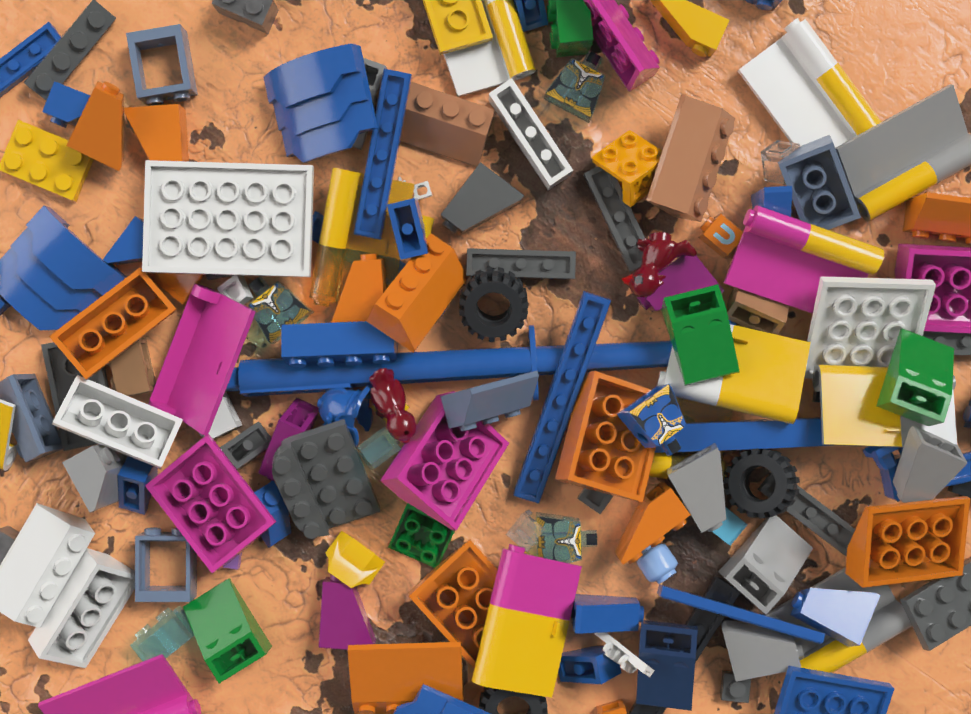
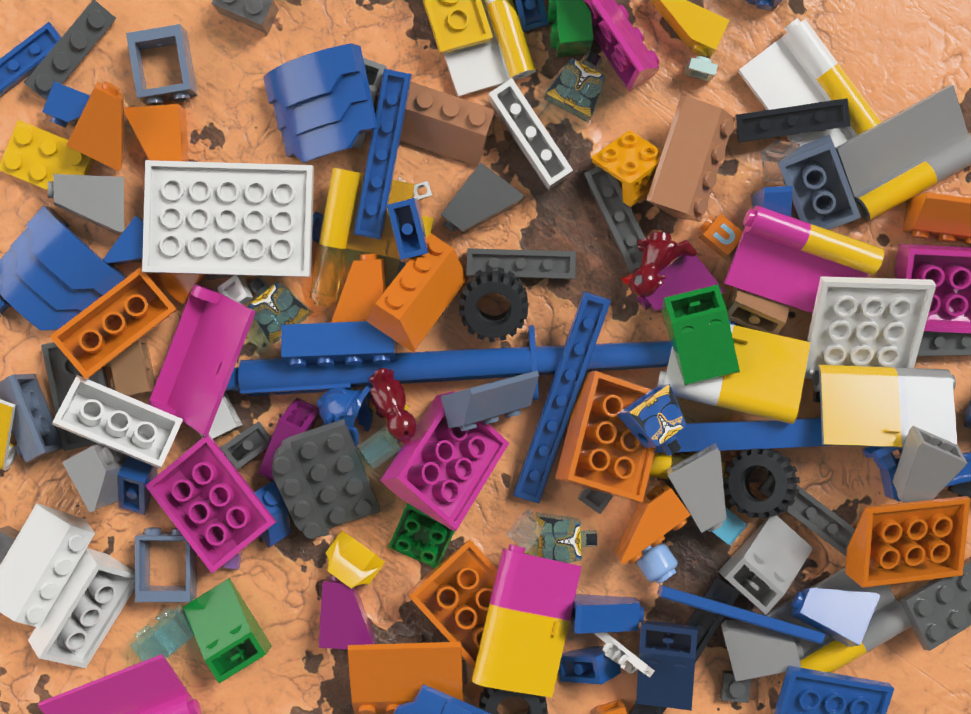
green slope [876,328,954,426] -> none
none -> light grey slope [48,174,124,235]
none -> light aqua plate [684,56,718,82]
none -> black plate [734,98,850,143]

